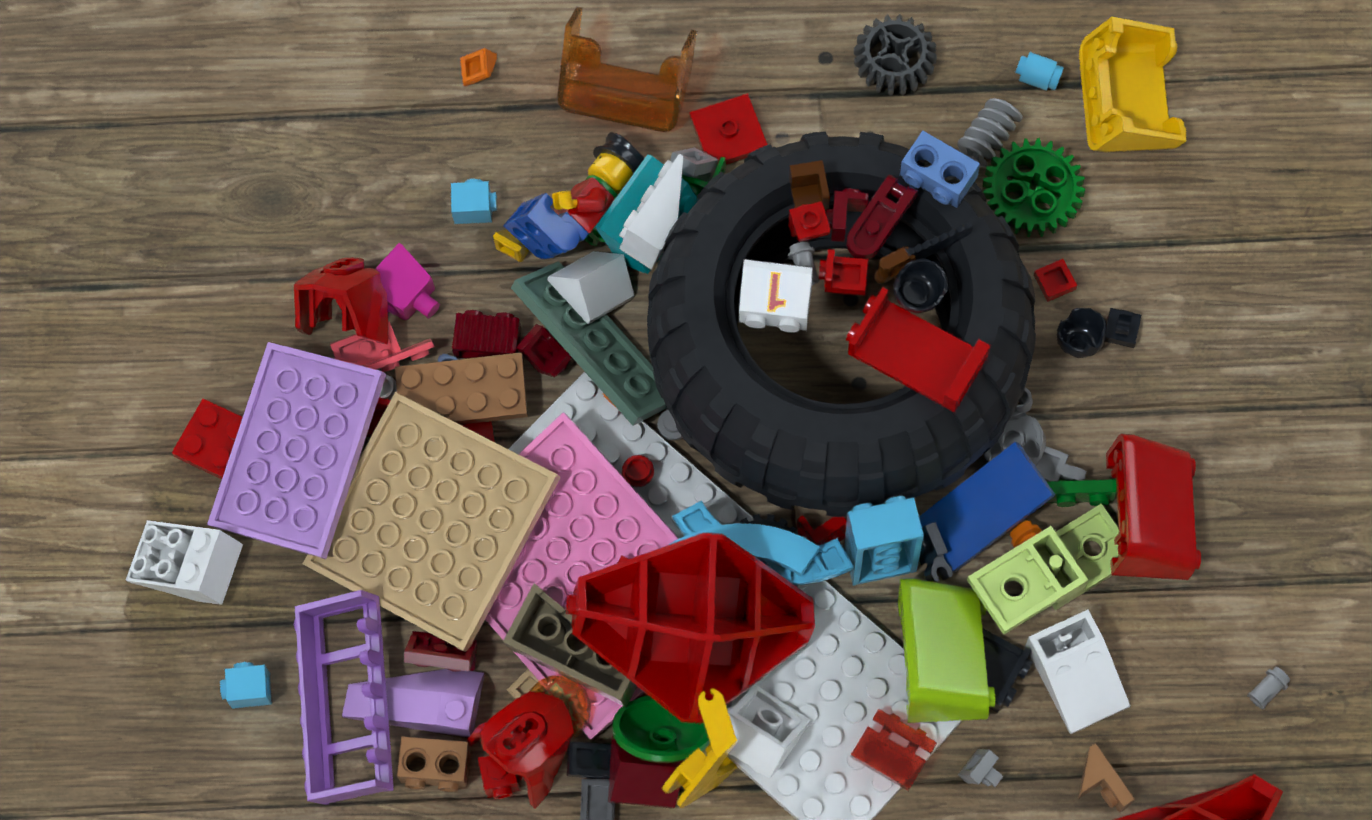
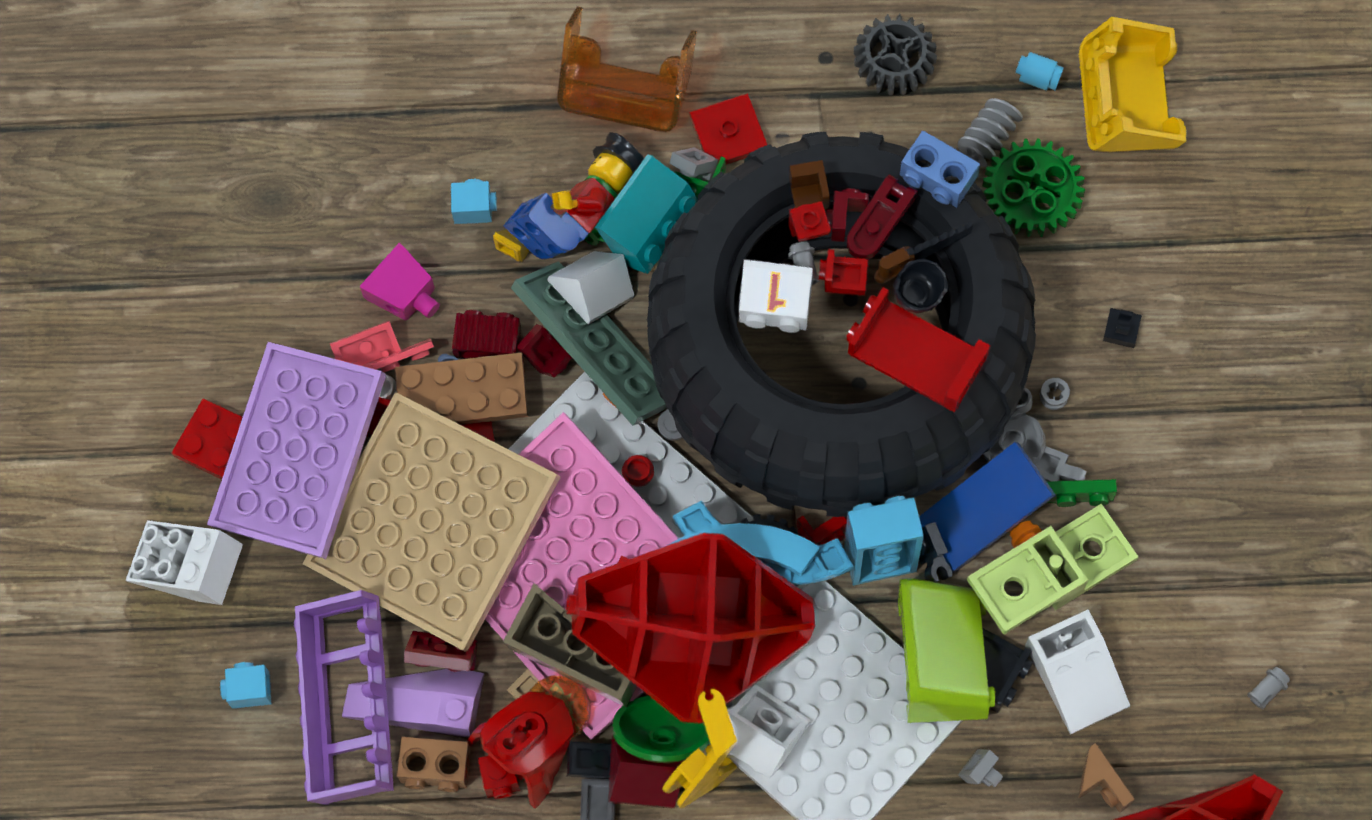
red piece [294,257,389,344] -> none
orange slope [460,48,497,87] -> none
white slope [619,153,683,269] -> none
clear red plate [851,709,937,792] -> none
red tile [1034,259,1077,302] -> none
black hair [1057,308,1106,358] -> none
red windscreen [1106,434,1201,580] -> none
none -> light grey bush [1040,378,1070,410]

